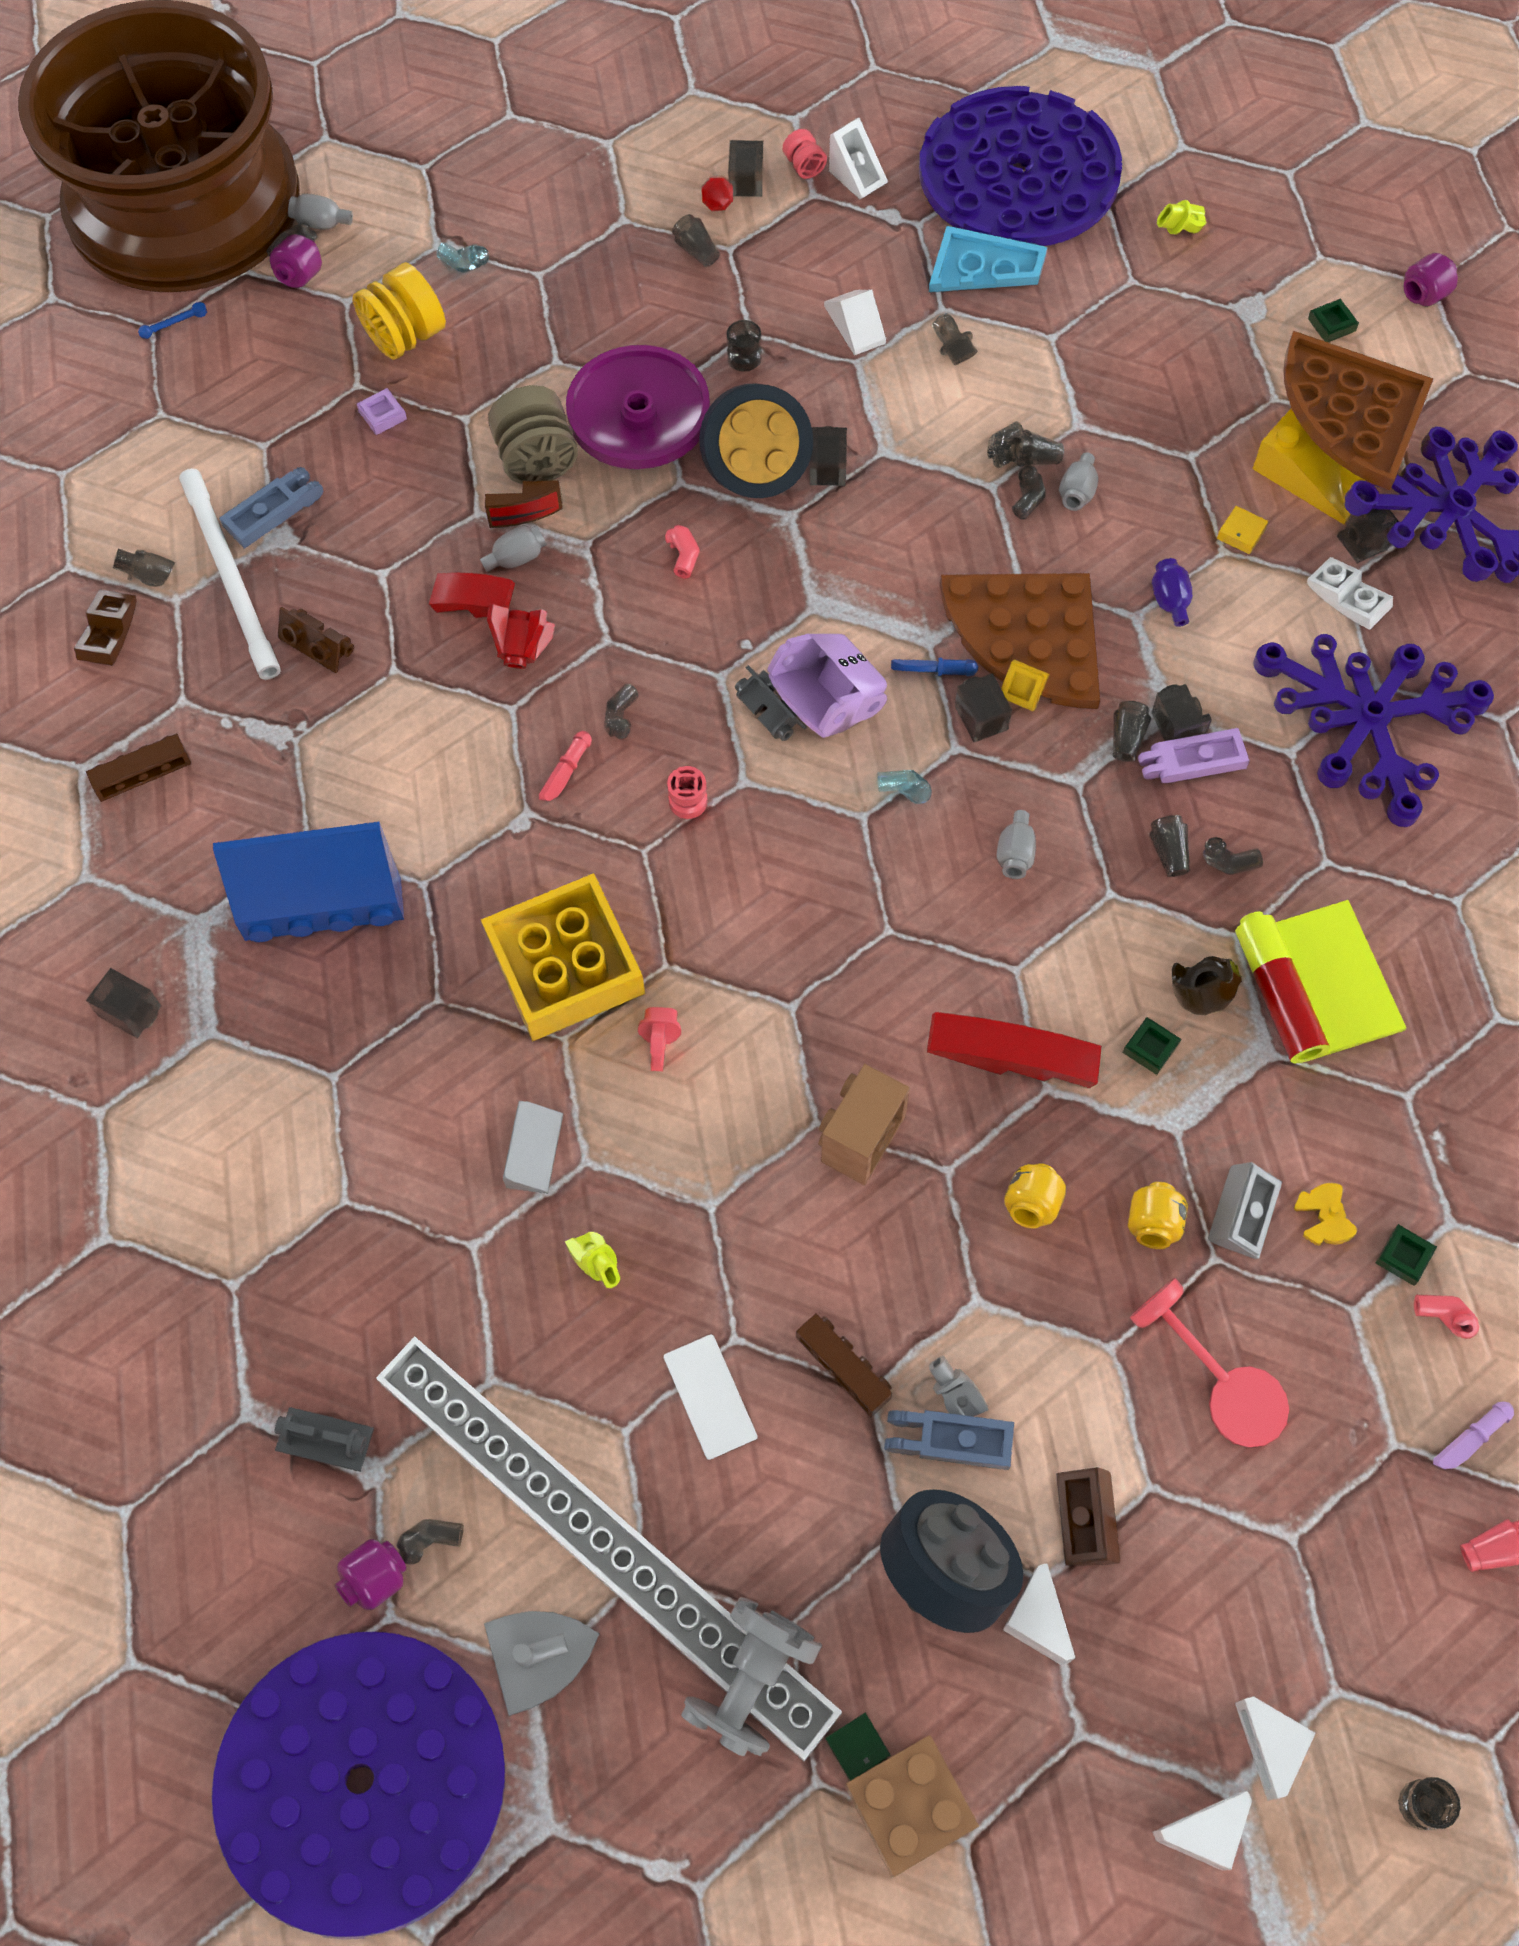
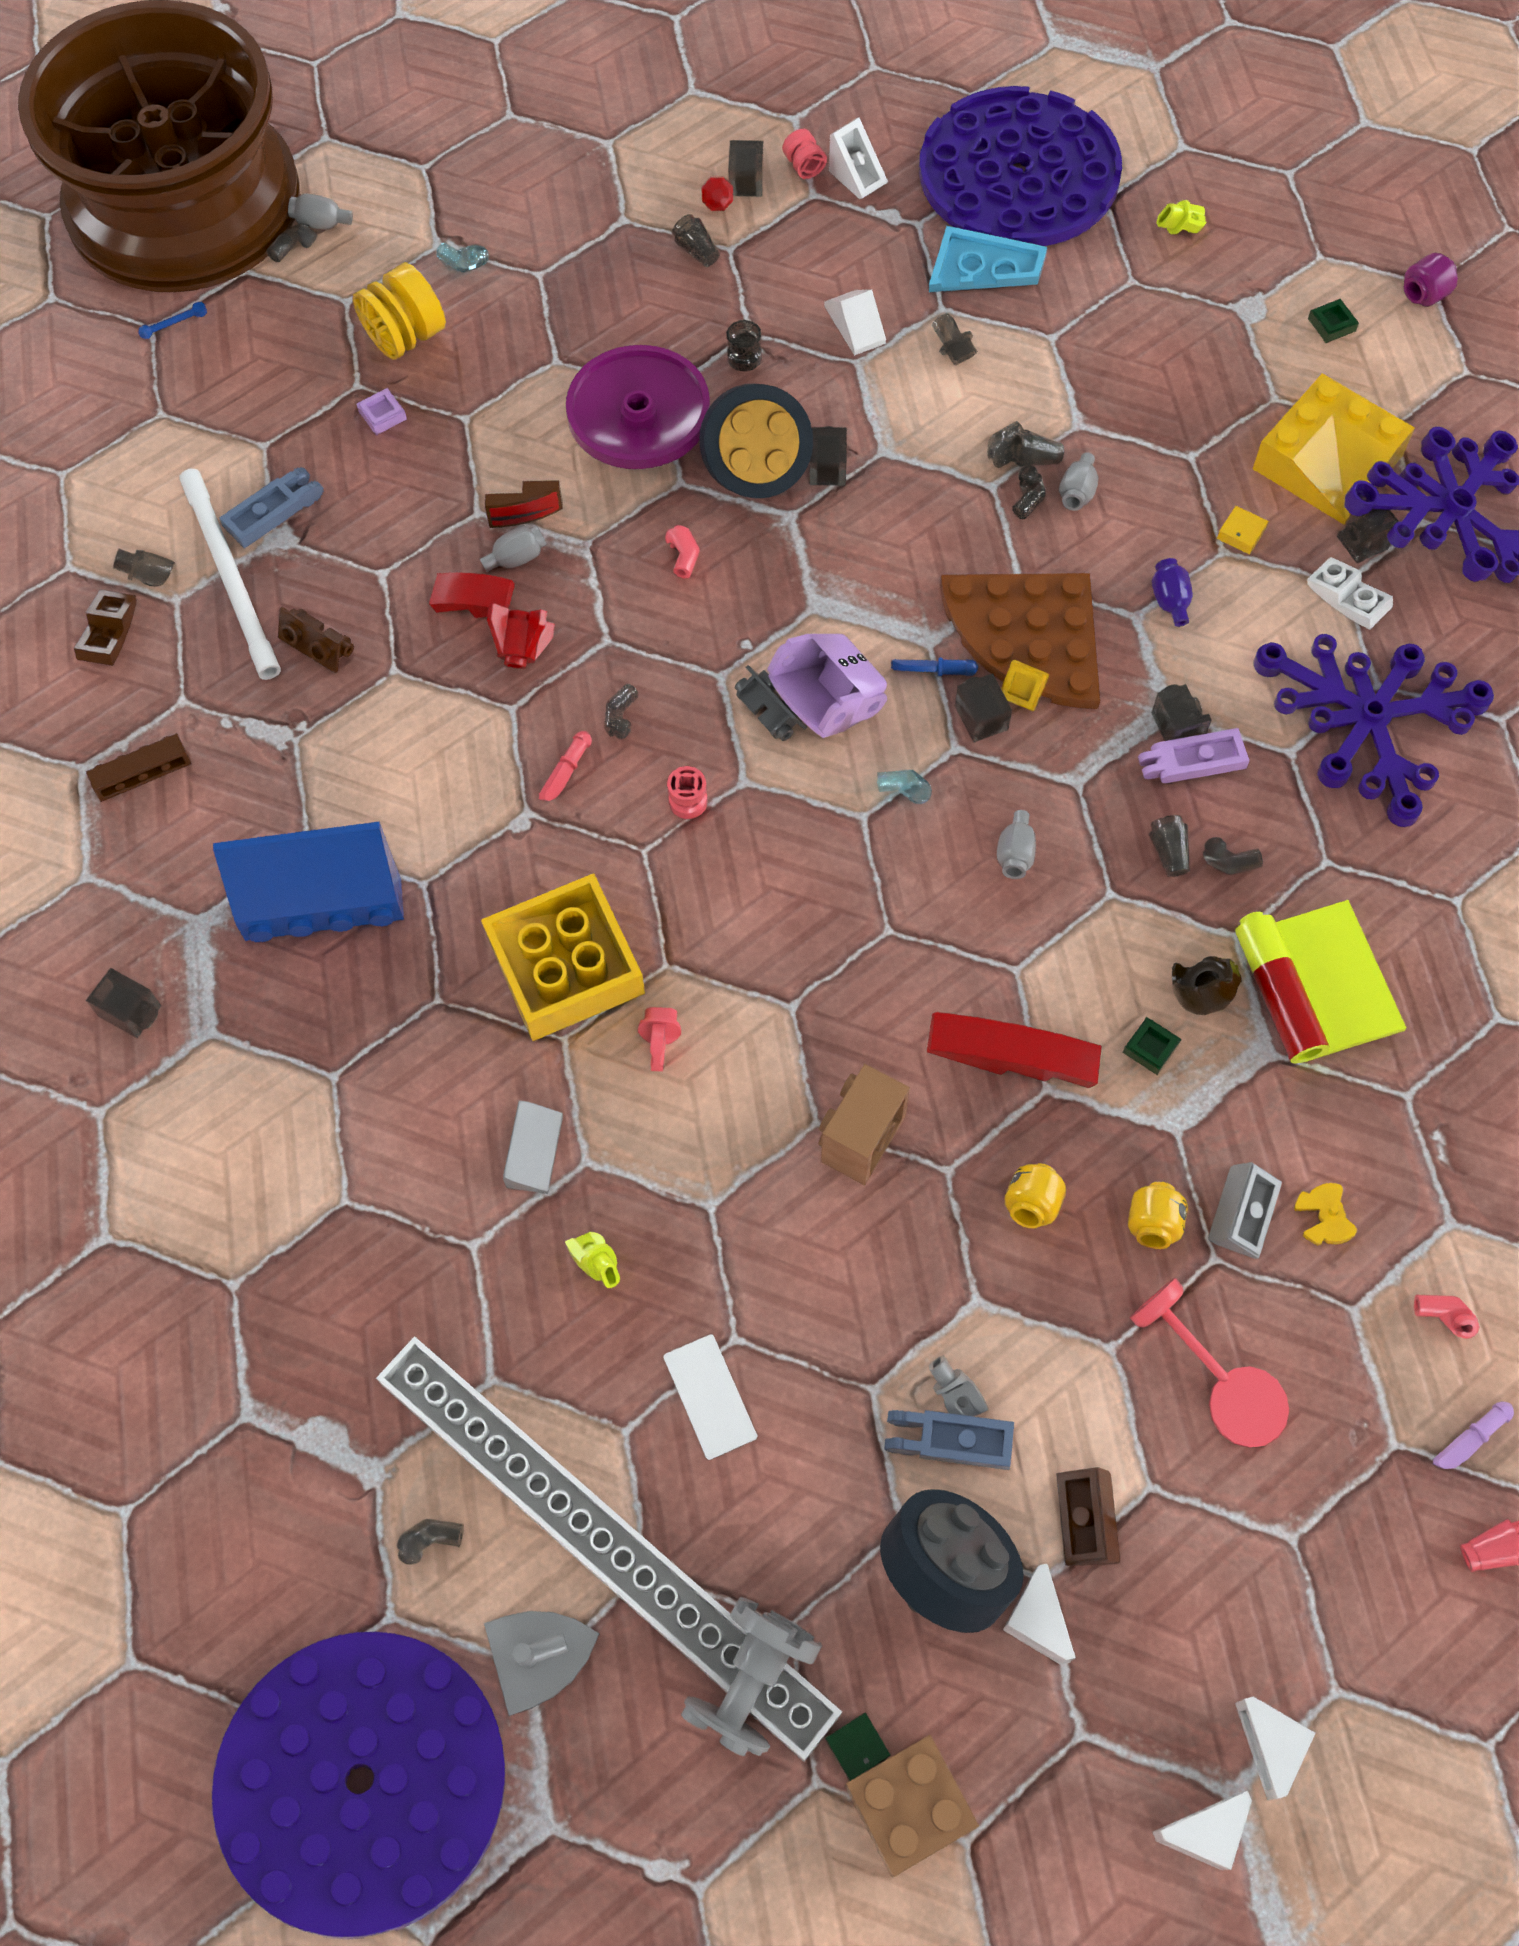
magenta head [269,234,322,288] -> none
dark grey hinge [274,1407,374,1472] -> none
magenta head [335,1539,407,1610] -> none
dark tan wheel [488,385,578,484] -> none
reddish brown piece [796,1313,892,1418] -> none
clear smoke cone [1113,701,1152,762] -> none
dark orange plate [1283,331,1433,491] -> none
dark green tile [1375,1224,1437,1286] -> none
clear smoke wheel [1398,1777,1461,1830] -> none

